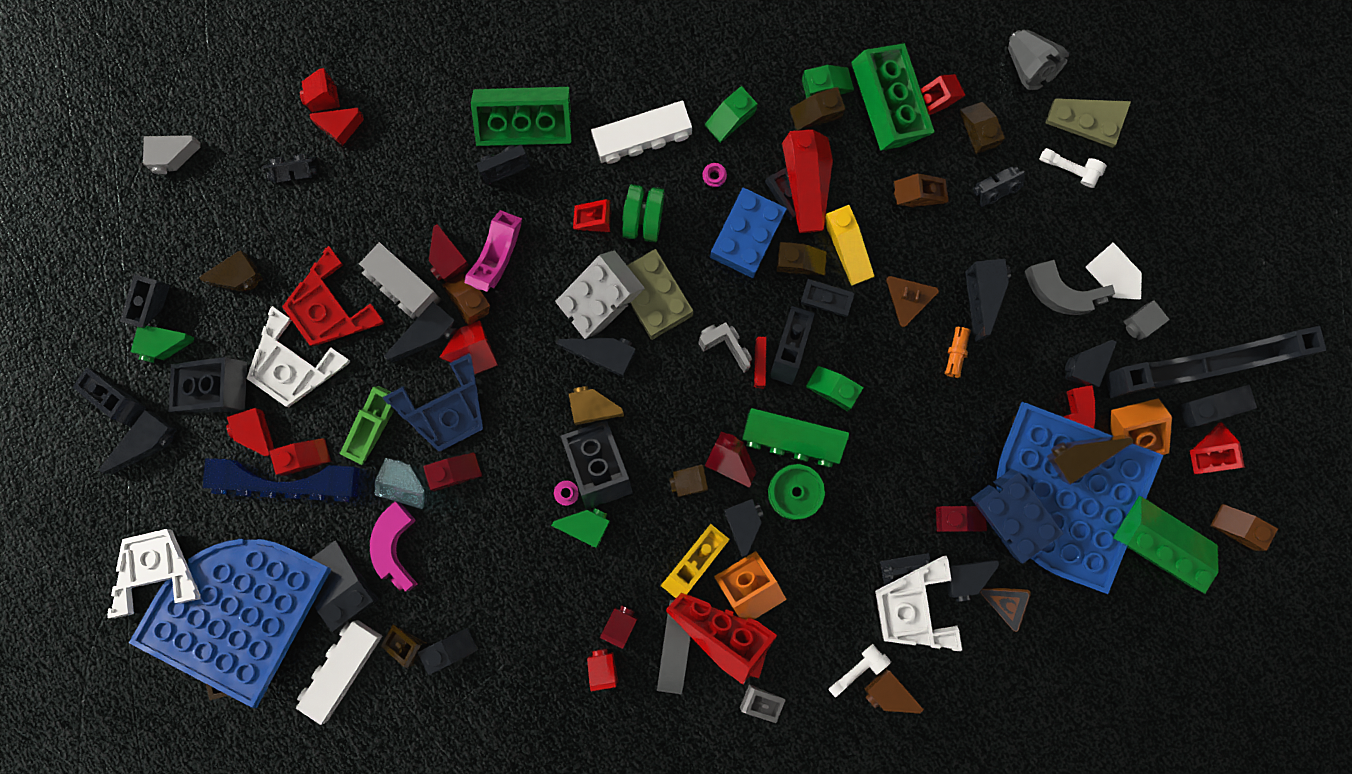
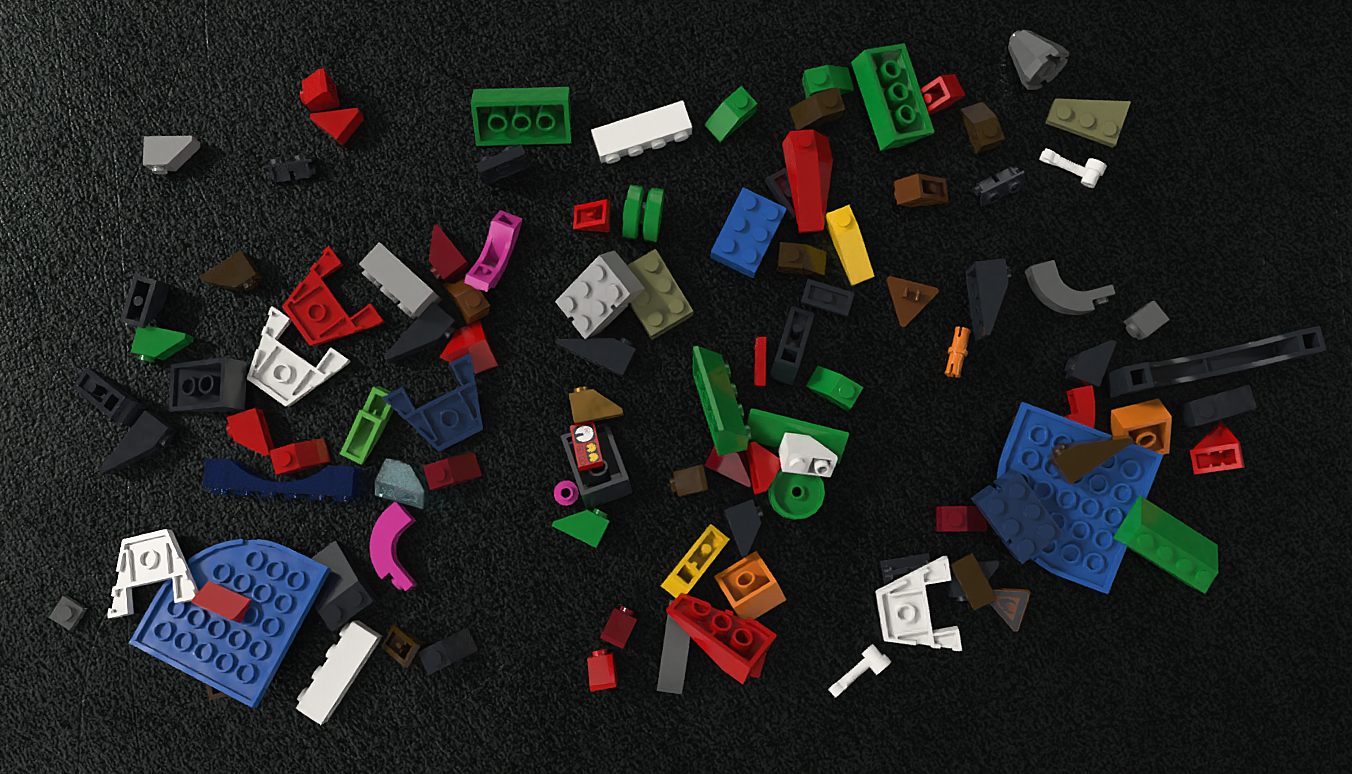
light grey bracket [699,322,752,373] -> none
dark pink plate [703,163,727,187] -> none
light grey slope [740,684,785,723] -> none
reddish brown slope [864,669,924,713] -> none
white sticker [1086,243,1142,299] -> none
reddish brown slope [1210,504,1278,551] -> none
none -> dark grey plate [49,595,88,630]
none -> red slope [191,581,252,624]
none -> tile [570,420,604,471]
none -> green slope [693,346,751,456]
none -> red slope [744,442,781,495]
none -> white slope [779,433,838,477]
none -> dark brown tile [949,553,997,610]

